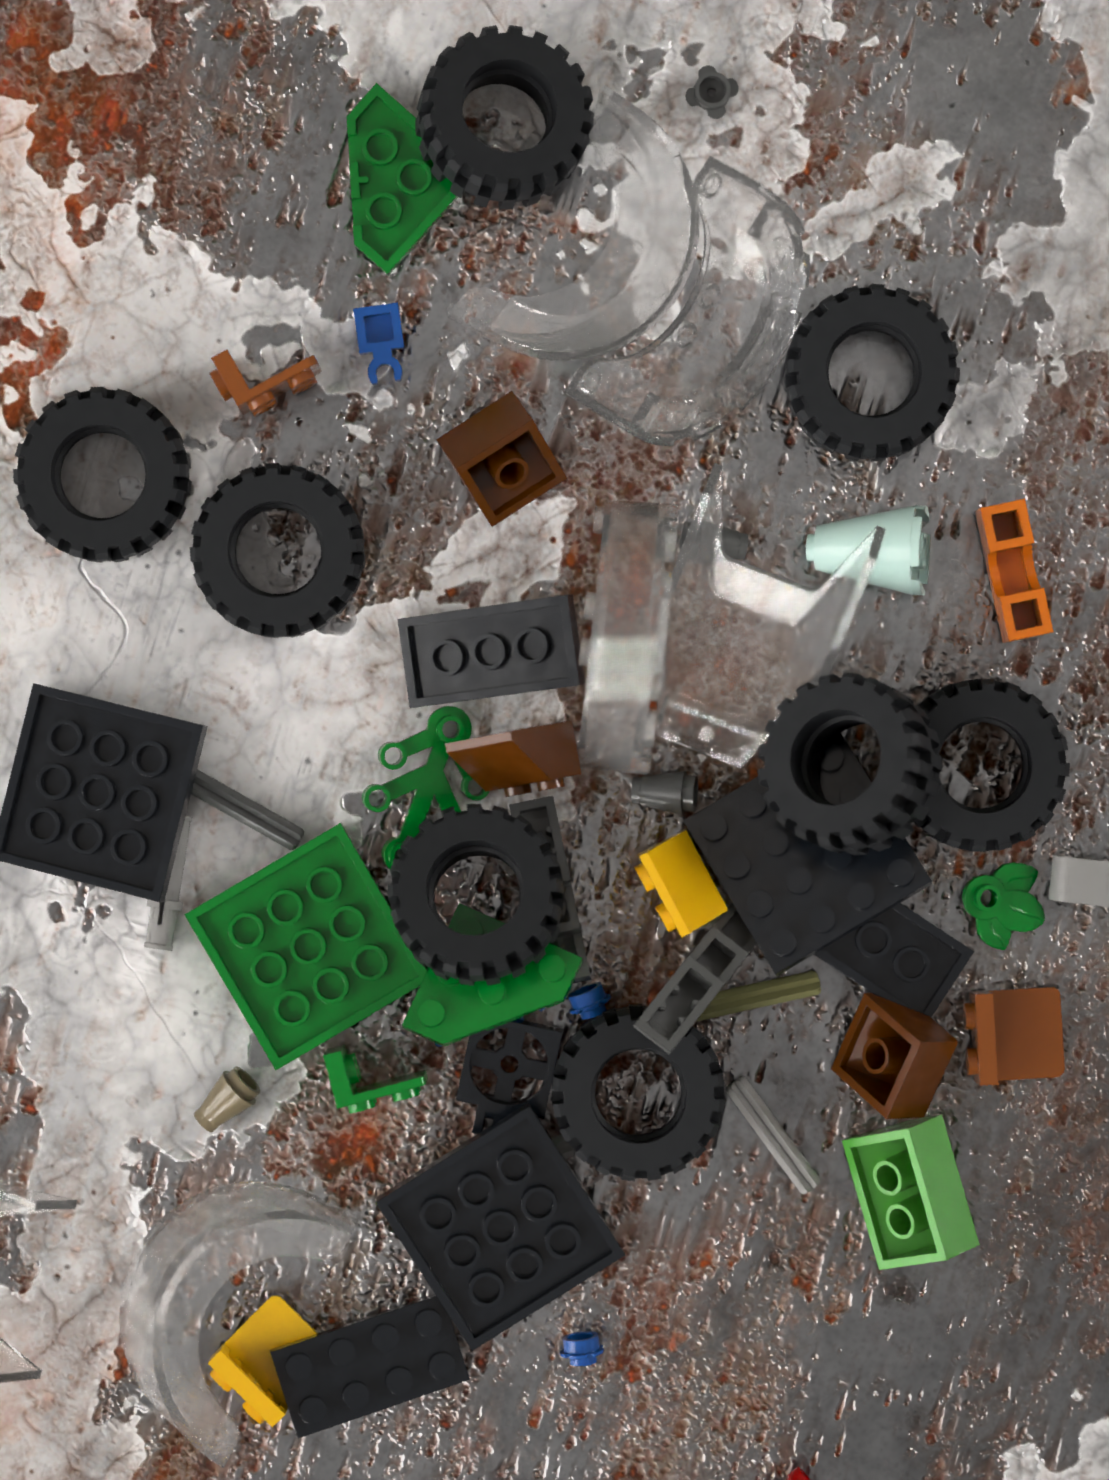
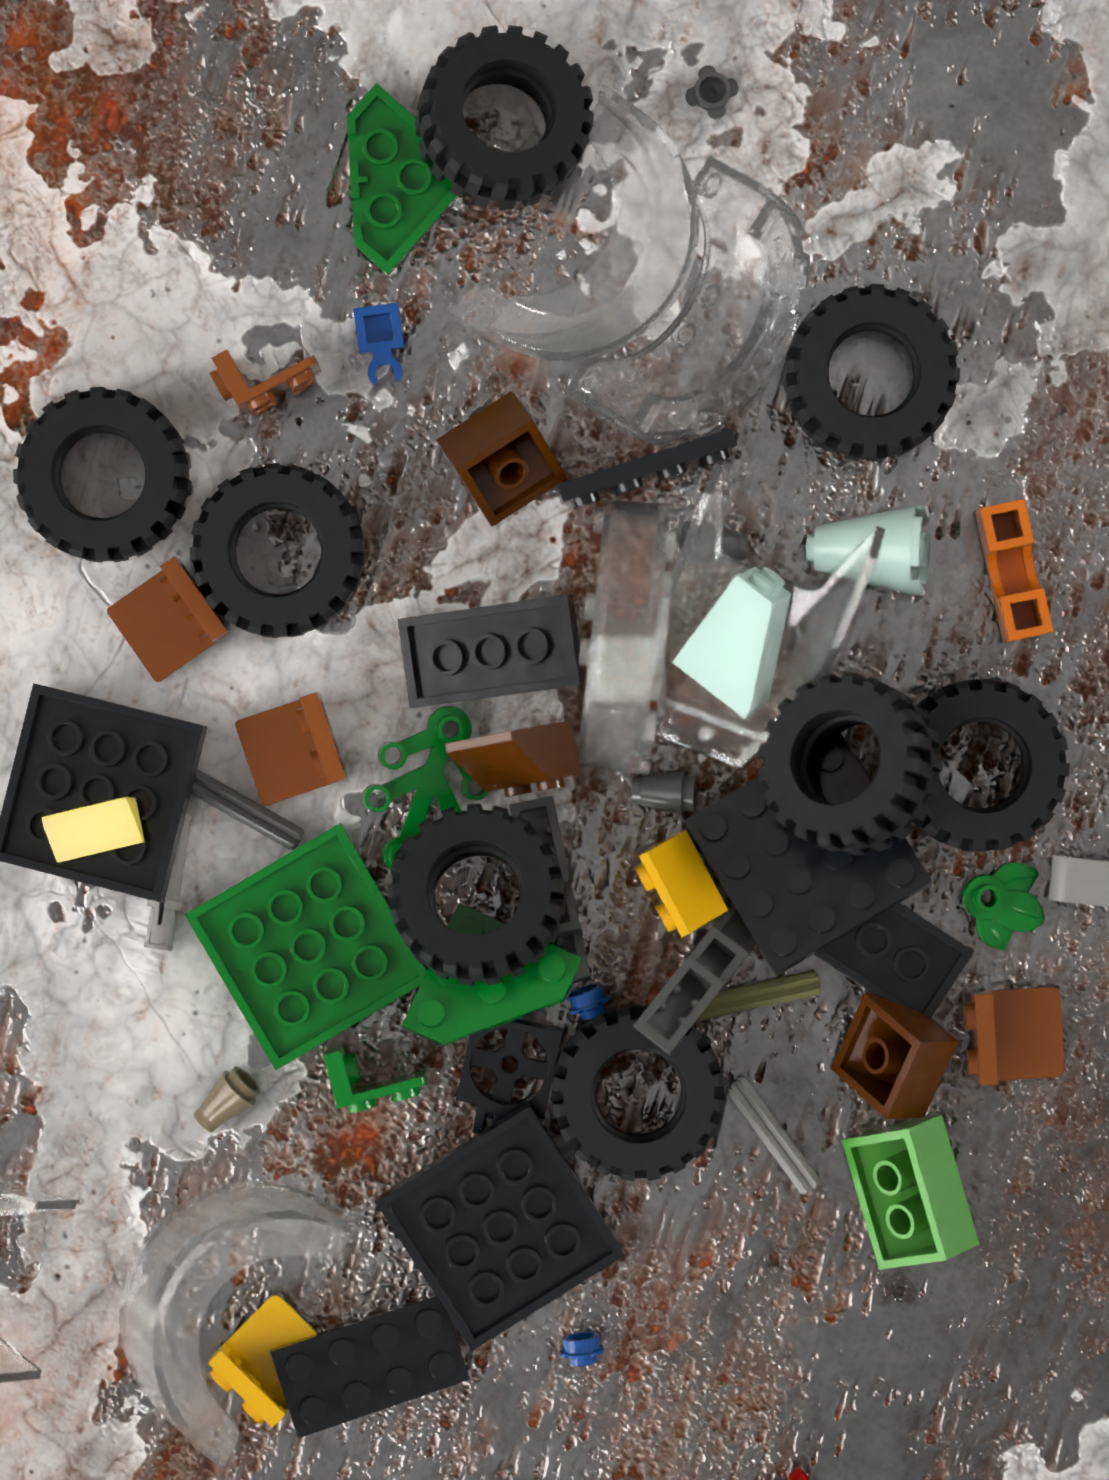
none -> light yellow slope [41,797,145,863]
none -> dark orange bracket [107,556,231,682]
none -> dark orange bracket [235,692,348,806]
none -> black plate [556,428,737,510]
none -> light aqua slope [672,566,791,719]

